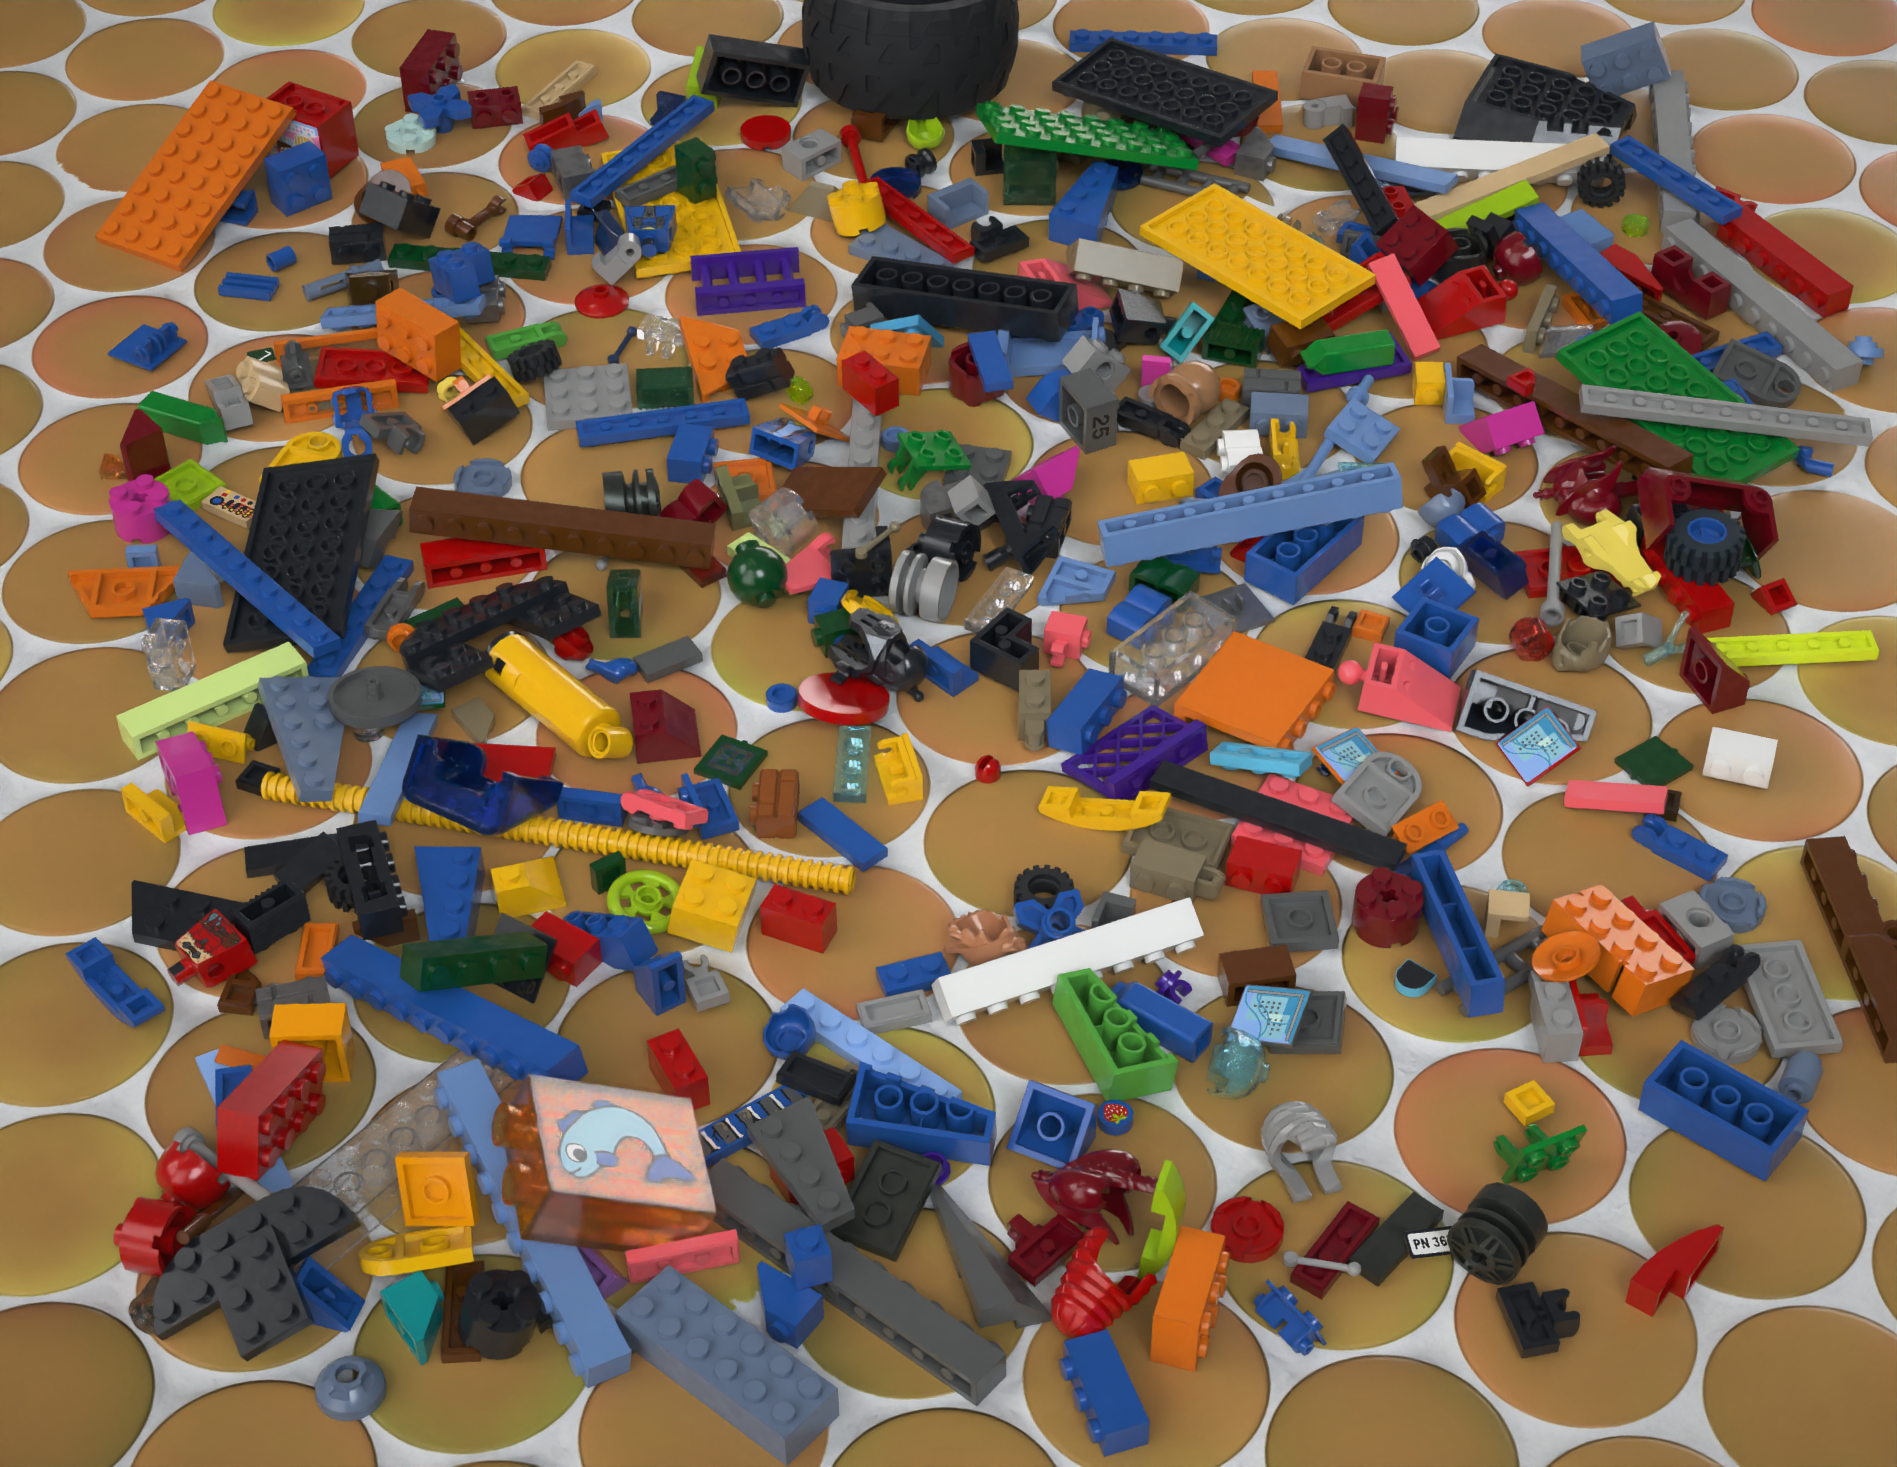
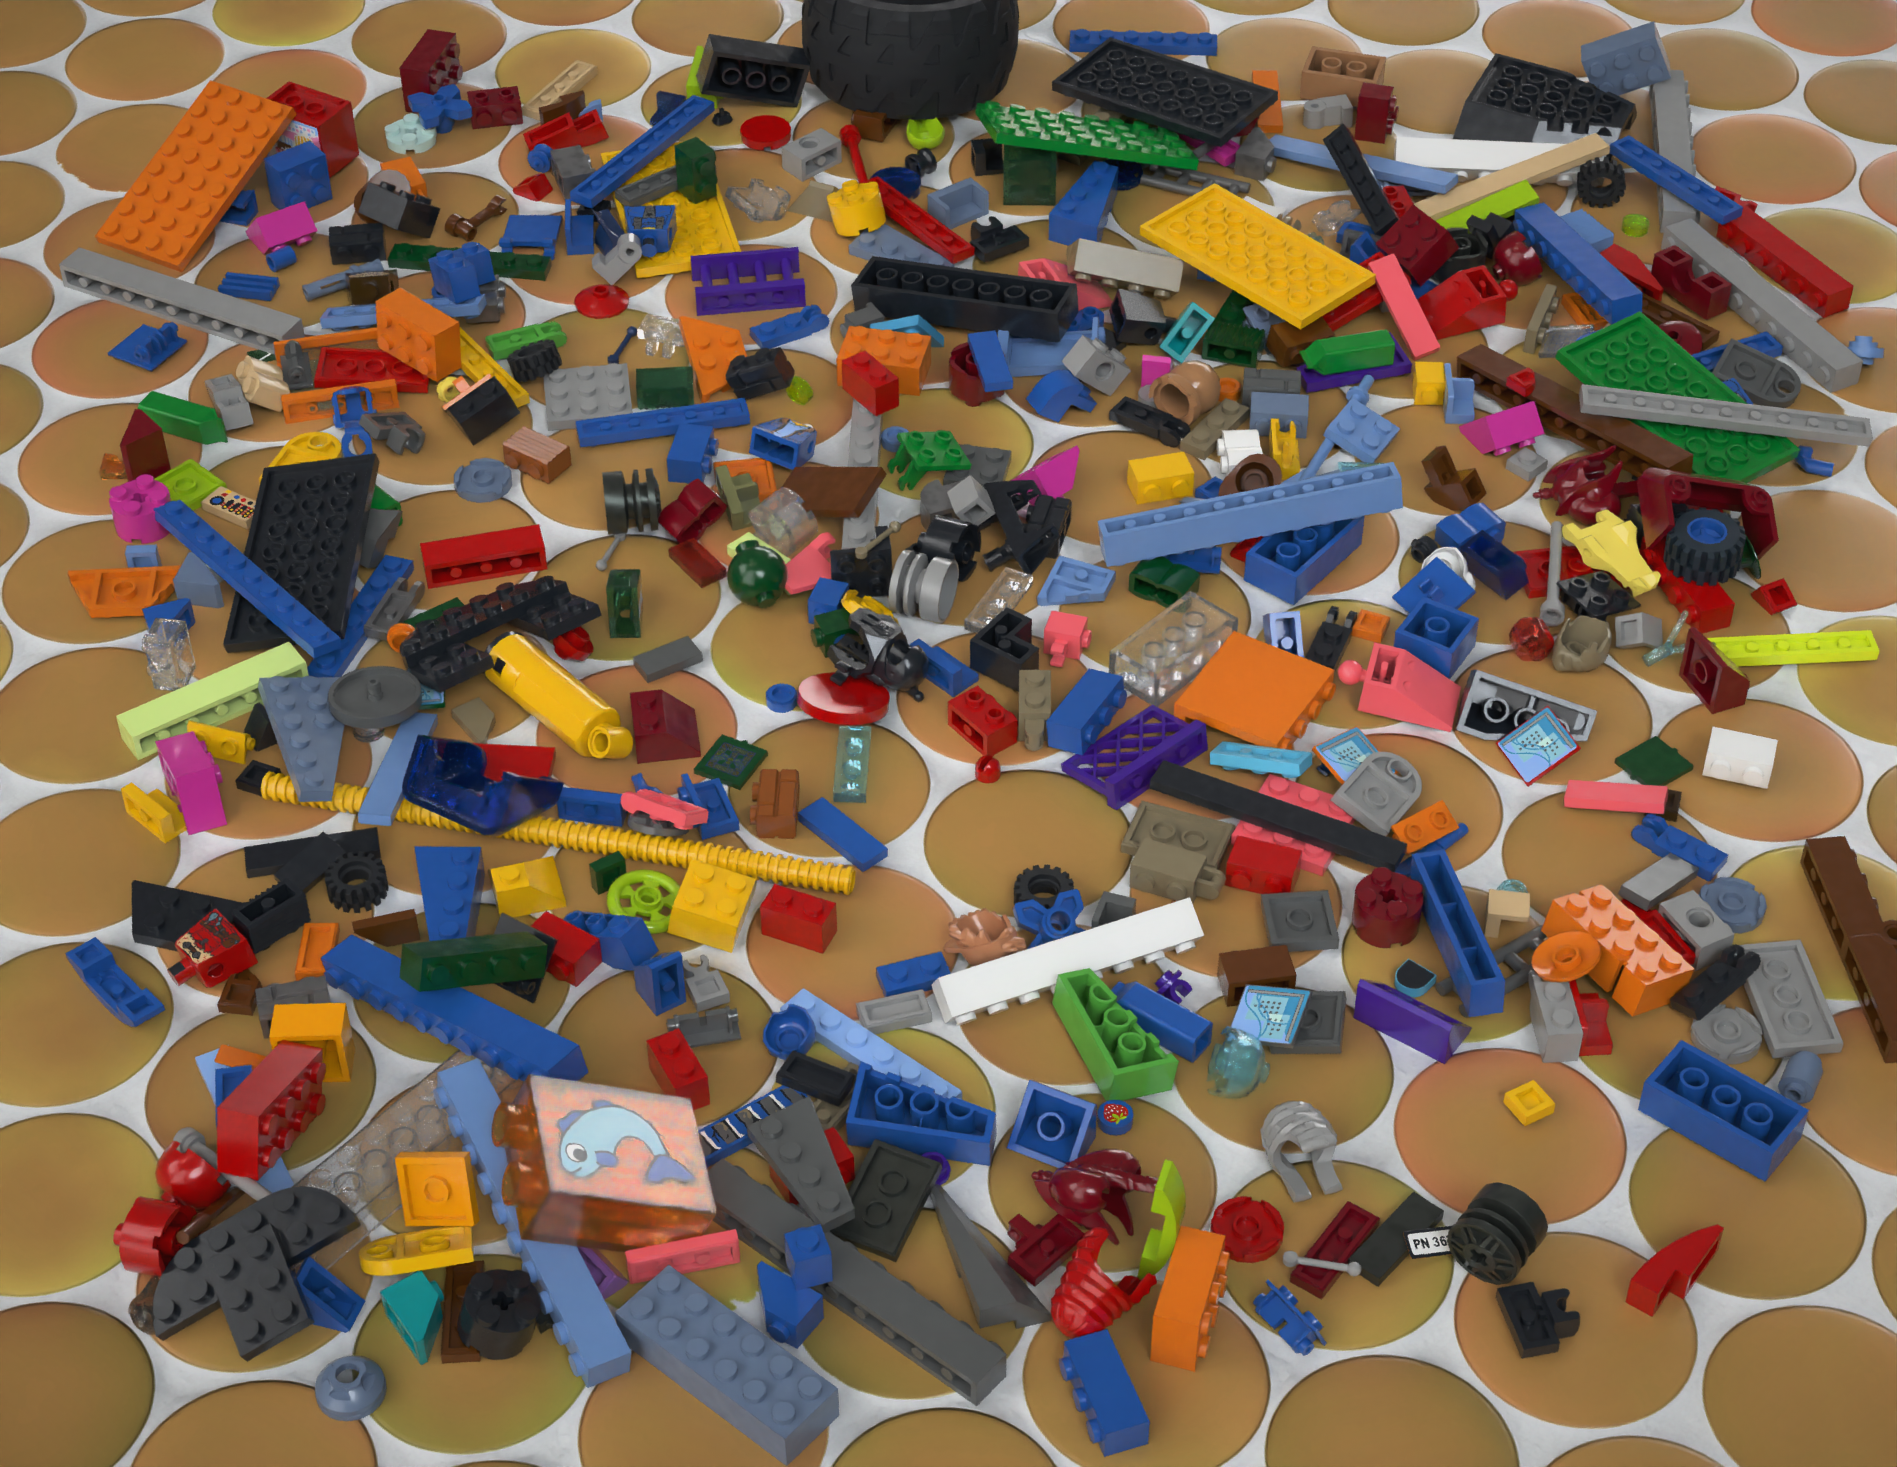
black brick [336,820,408,940] -> none
reddish brown brick [409,486,716,569] -> none
blue animal [586,658,638,684] -> none
orange piece [779,403,850,443] -> none
yellow hinge [874,733,923,806] -> none
yellow slope [1038,786,1172,831] -> none
dark grey brick [1059,368,1120,455] -> none
blue brick [1106,584,1173,648] -> none
flat silver piece [1192,583,1275,640] -> none
sand blue hair [1418,488,1465,528] -> none
yellow hinge [1449,442,1507,503] -> none
green plate [1493,1123,1588,1184] -> none
none -> light grey brick [59,247,305,355]
none -> dark pink slope [246,201,317,255]
none -> dark orange brick [503,426,572,484]
none -> dark grey hinge [666,1006,741,1048]
none -> black rock [712,108,733,127]
none -> red brick [948,685,1018,756]
none -> slope [1263,611,1304,658]
none -> dark purple slope [1353,979,1472,1064]
none -> light grey plate [1505,447,1548,482]
none -> tile [1618,853,1699,911]

